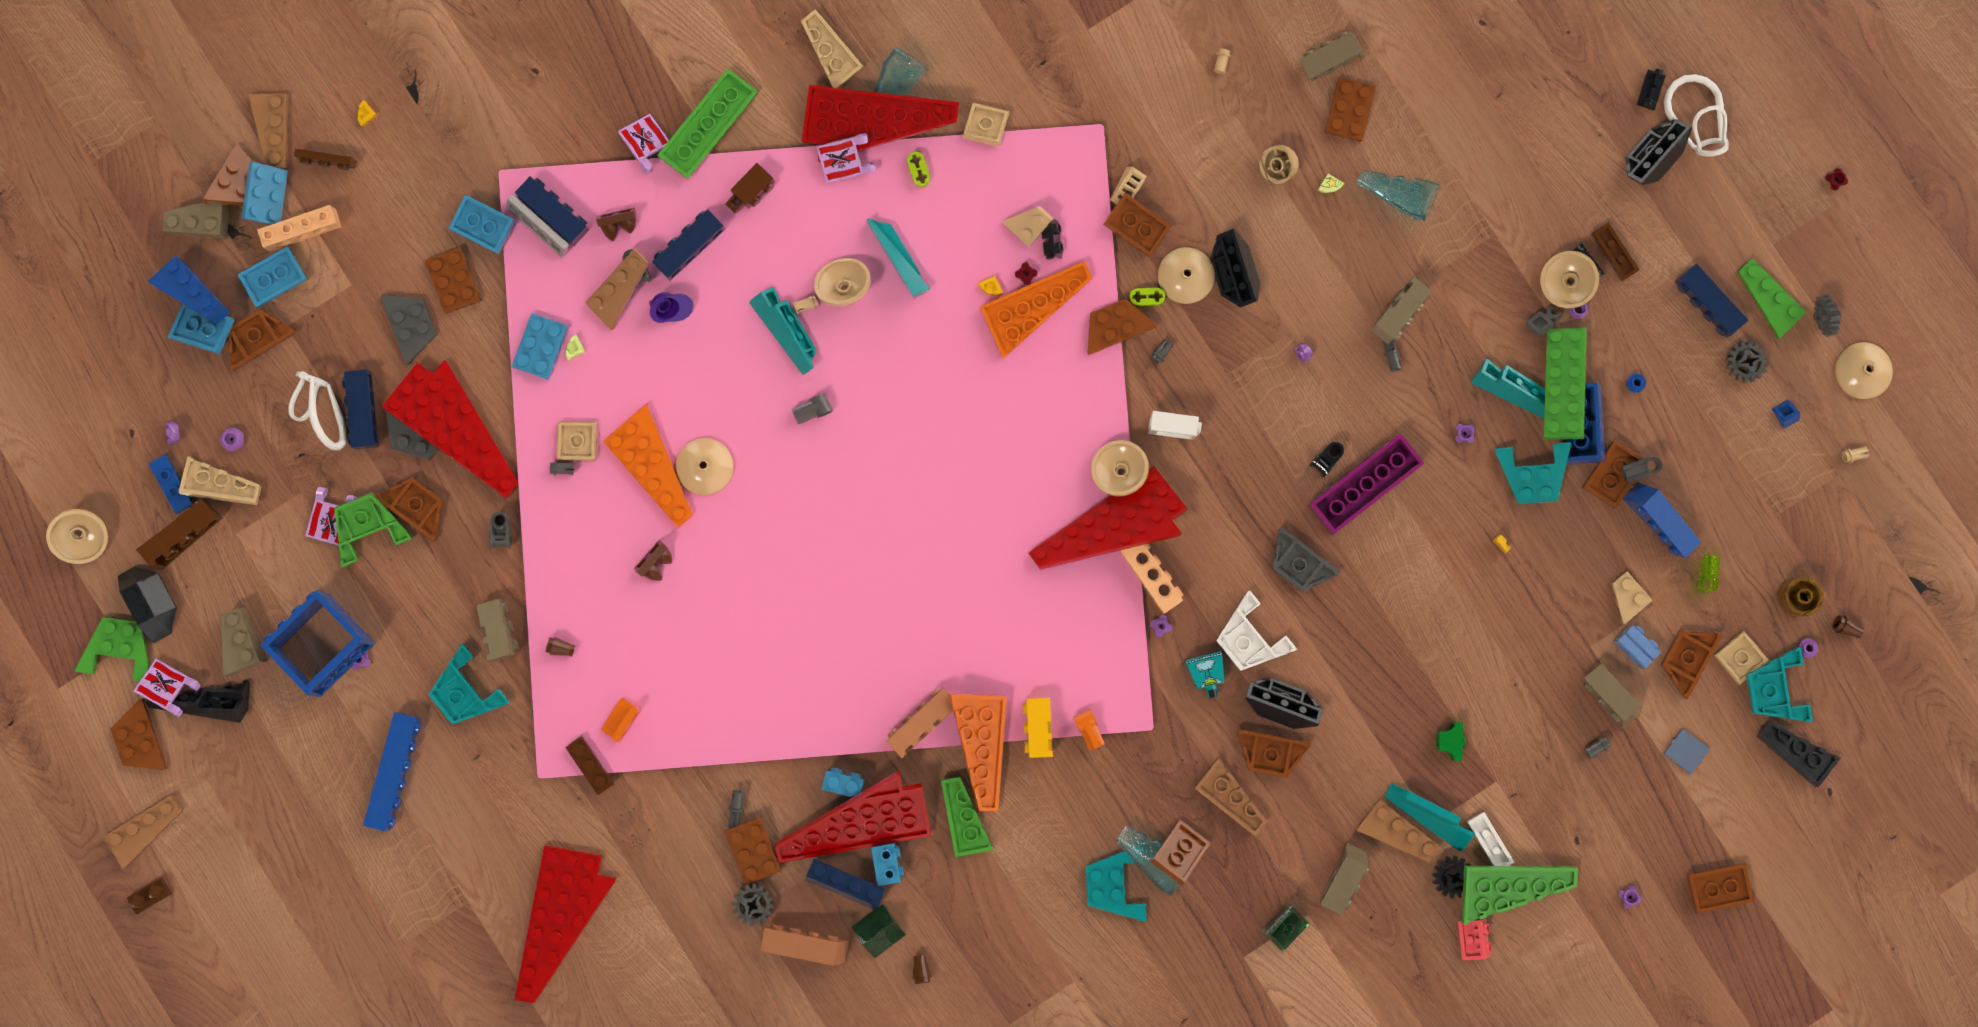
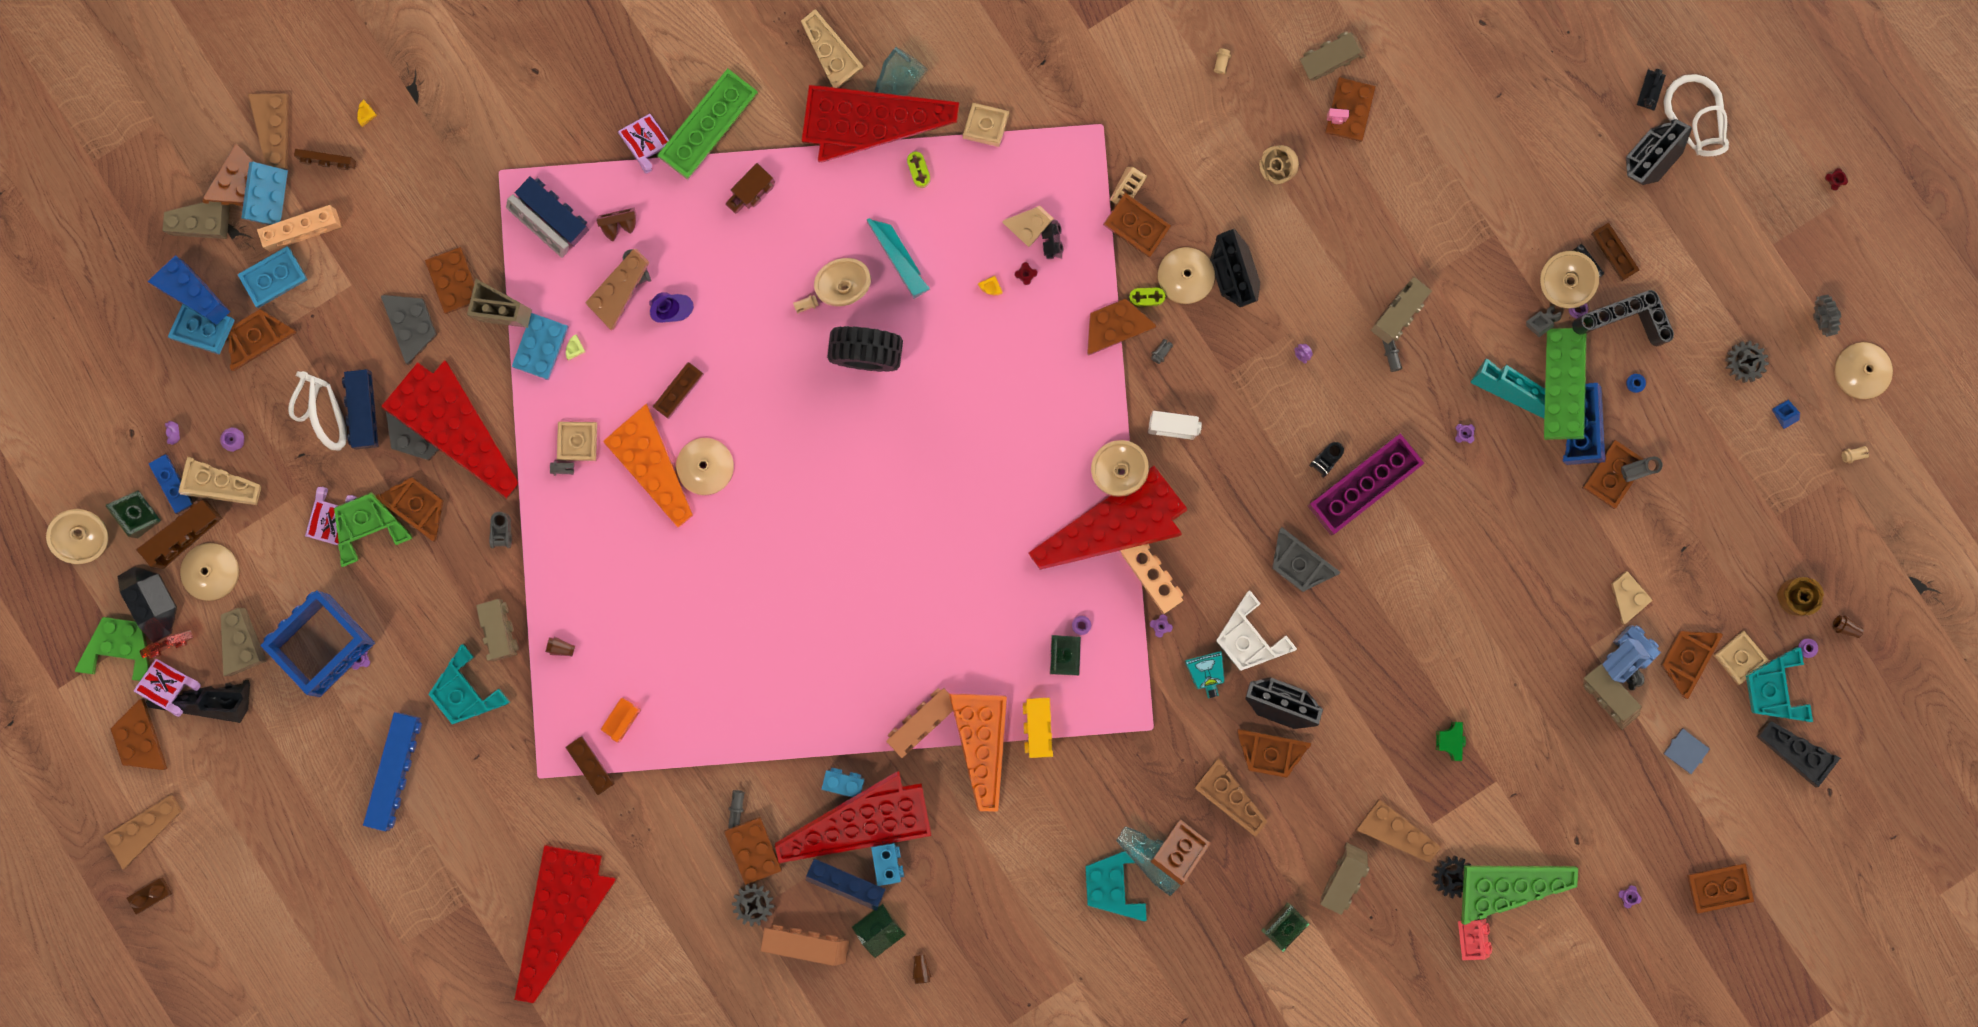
dark azure plate [448,195,516,254] -> none
reddish brown tile [634,540,672,581] -> none
dark blue brick [652,210,726,281] -> none
teal wedge [749,287,816,375] -> none
dark grey piece [792,393,833,425] -> none
flag [817,133,876,183] -> none
bright green wing [941,777,993,857] -> none
orange wing [980,261,1092,359] -> none
orange piece [1073,709,1105,751] -> none
yellowish green tile [1317,174,1344,193] -> none
clear light blue wedge [1357,171,1440,221] -> none
teal wedge [1385,783,1475,852] -> none
white plate [1467,812,1515,866] -> none
yellow tile [1492,535,1511,554] -> none
teal wing [1495,442,1572,504] -> none
dark grey pin [1584,737,1610,759] -> none
blue wedge [1622,482,1701,558] -> none
dark blue brick [1675,264,1748,338] -> none
clear neon green piece [1696,554,1721,594] -> none
bright green wing [1737,258,1806,340] -> none
none -> clear green slope [106,490,161,539]
none -> clear red plate [139,631,193,659]
none -> tan dish [180,543,239,601]
none -> dark tan wedge [467,279,532,328]
none -> reddish brown plate [653,362,704,419]
none -> black tyre [827,326,903,372]
none -> clear green slope [1049,635,1081,676]
none -> medium lavender plate [1072,616,1091,635]
none -> bright pink plate [1327,108,1349,124]
none -> black beam [1572,290,1674,347]
none -> medium blue brick [1602,638,1650,683]
none -> dark grey plate [1626,669,1645,690]

